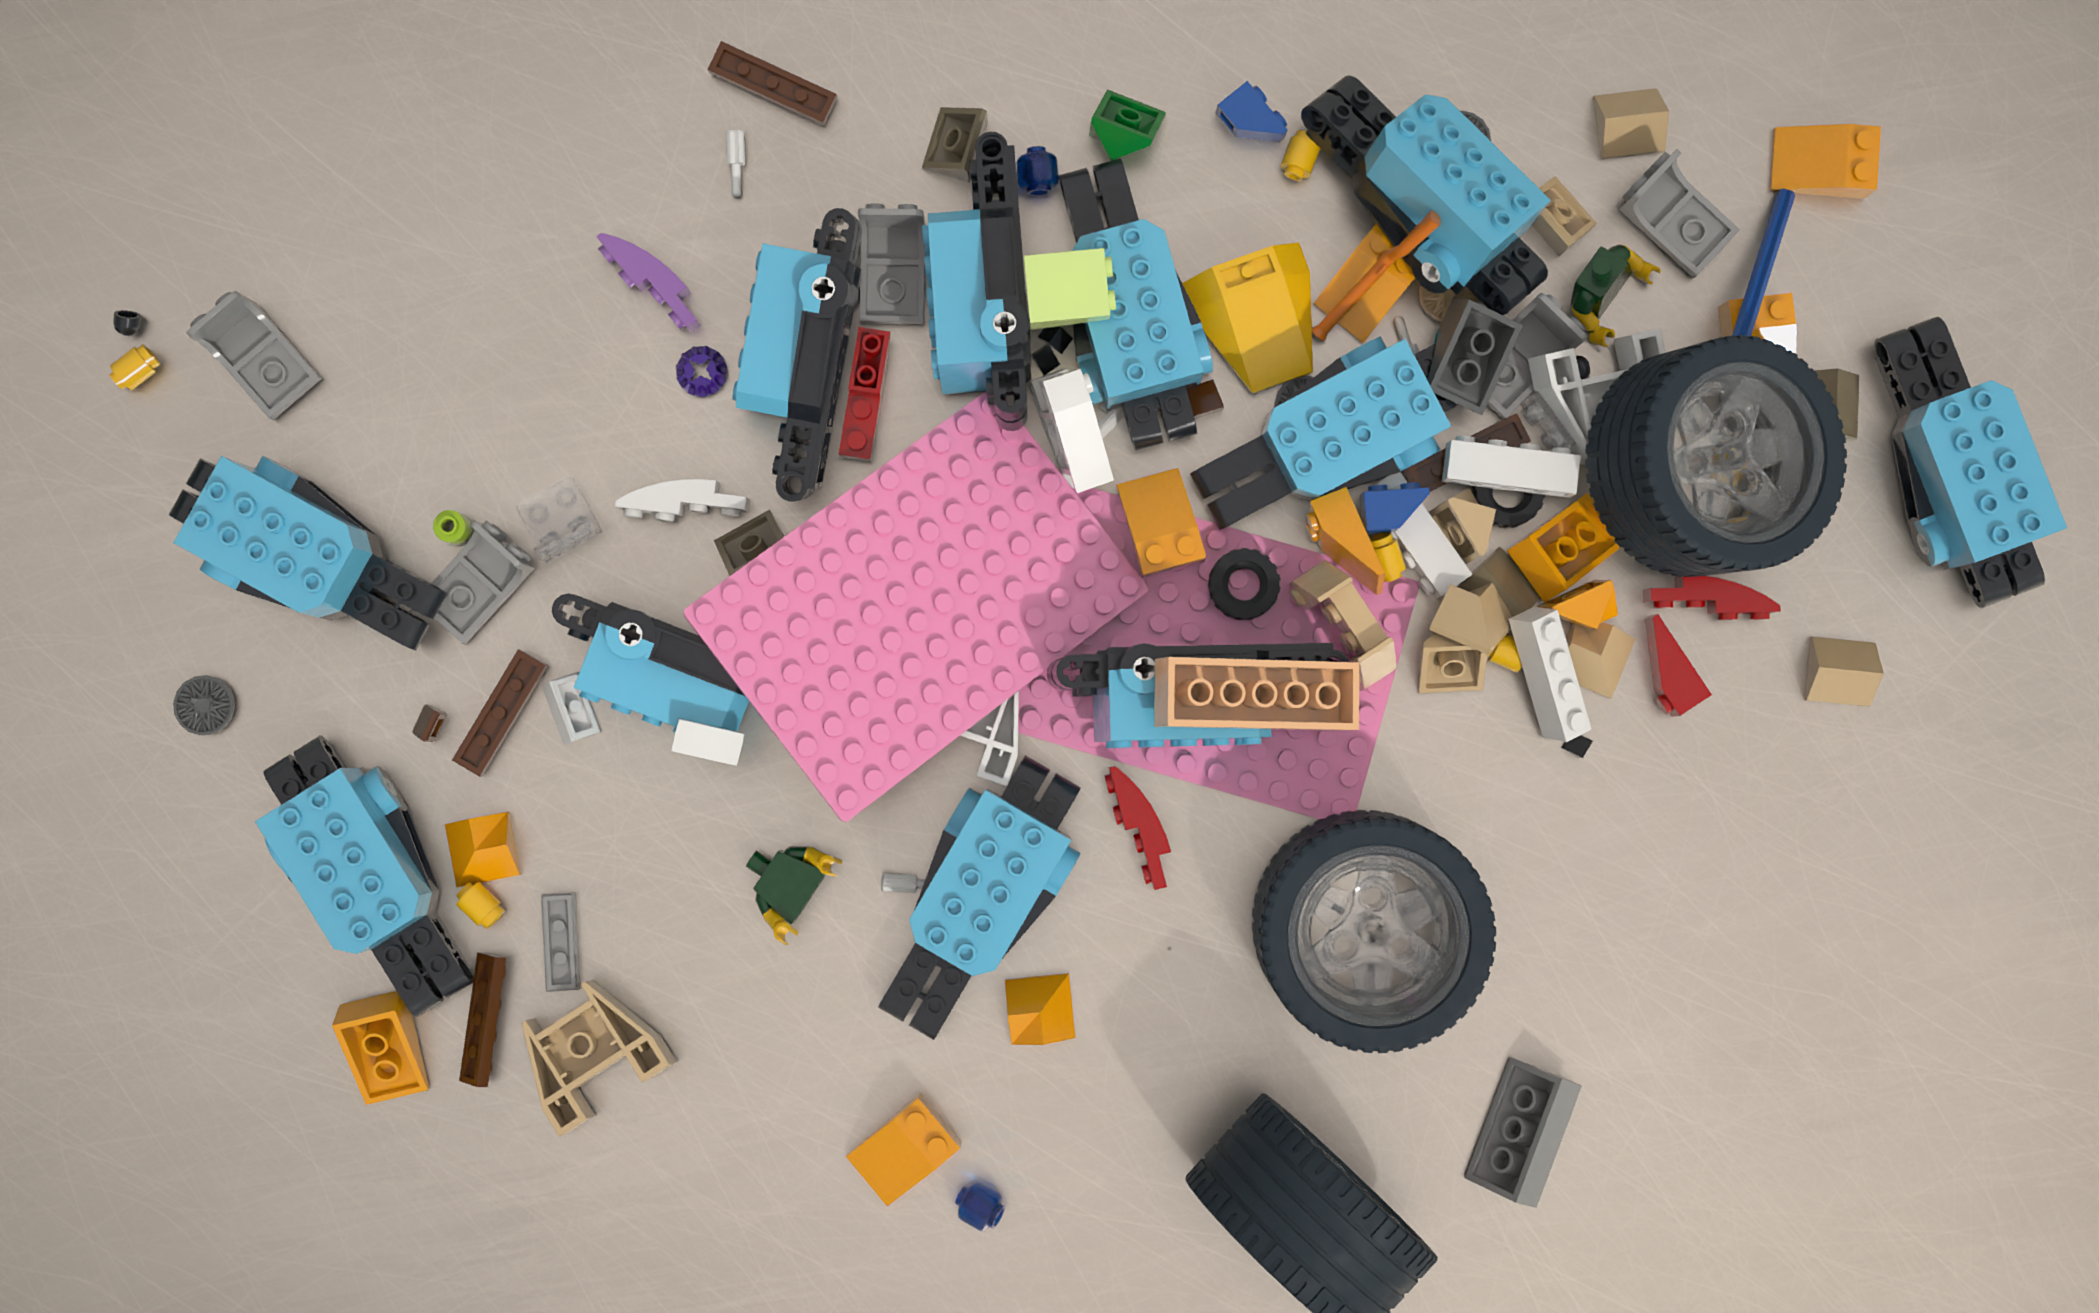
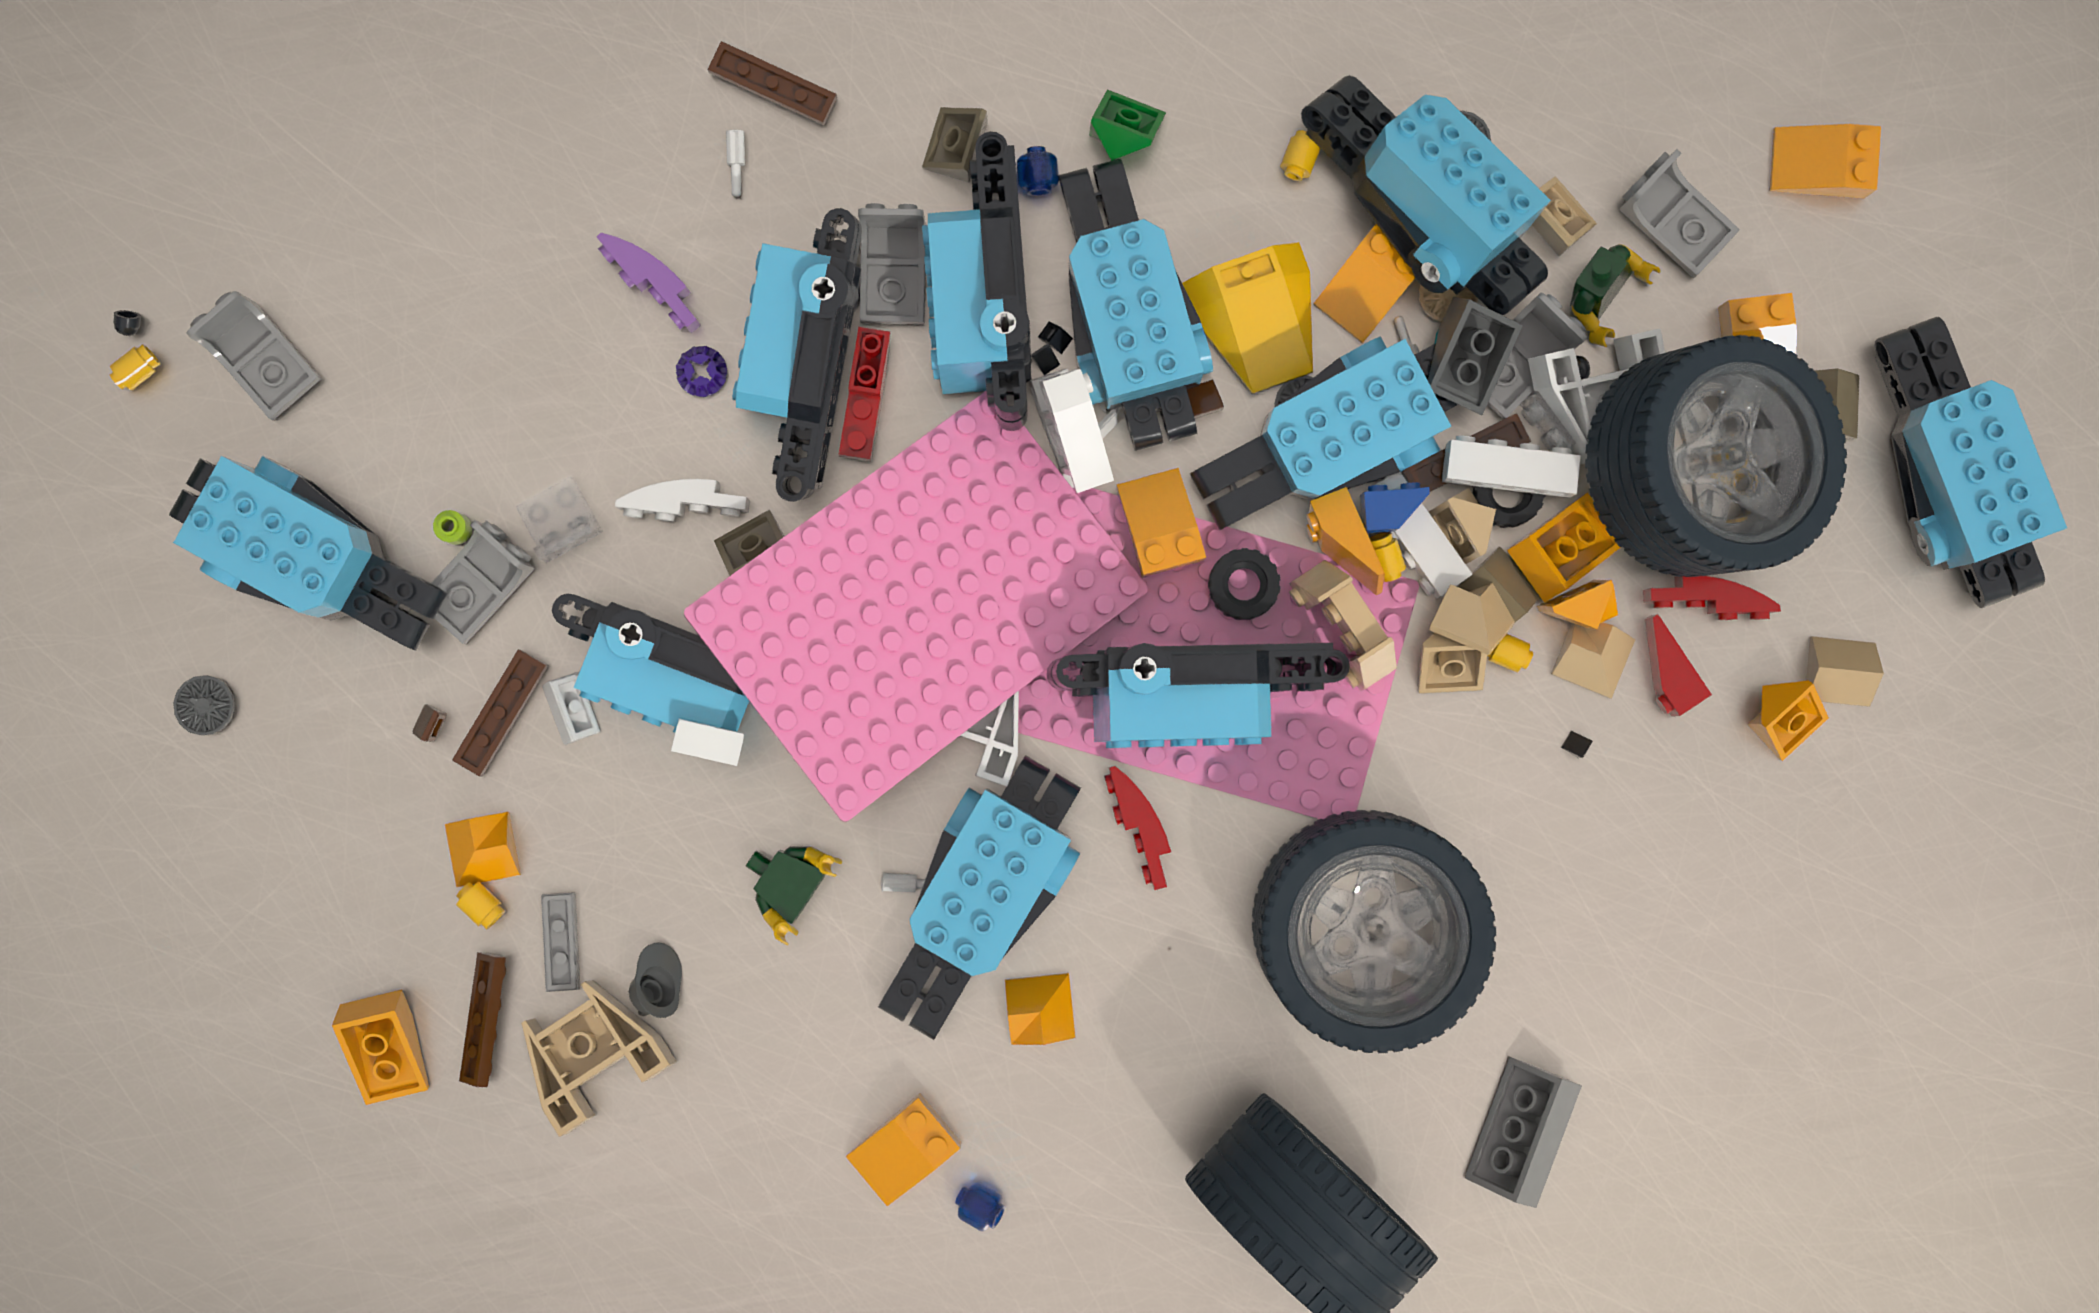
medium azure piece [255,735,474,1017] -> none
yellowish green slope [1024,248,1116,330] -> none
light nougat brick [1154,657,1359,731] -> none
blue slope [1215,81,1288,142] -> none
orange piece [1312,210,1441,341] -> none
white brick [1508,607,1591,742] -> none
tan slope [1593,88,1669,159] -> none
blue axle [1732,188,1795,337] -> none
none -> dark grey piece [628,943,682,1018]
none -> light orange slope [1747,680,1829,761]

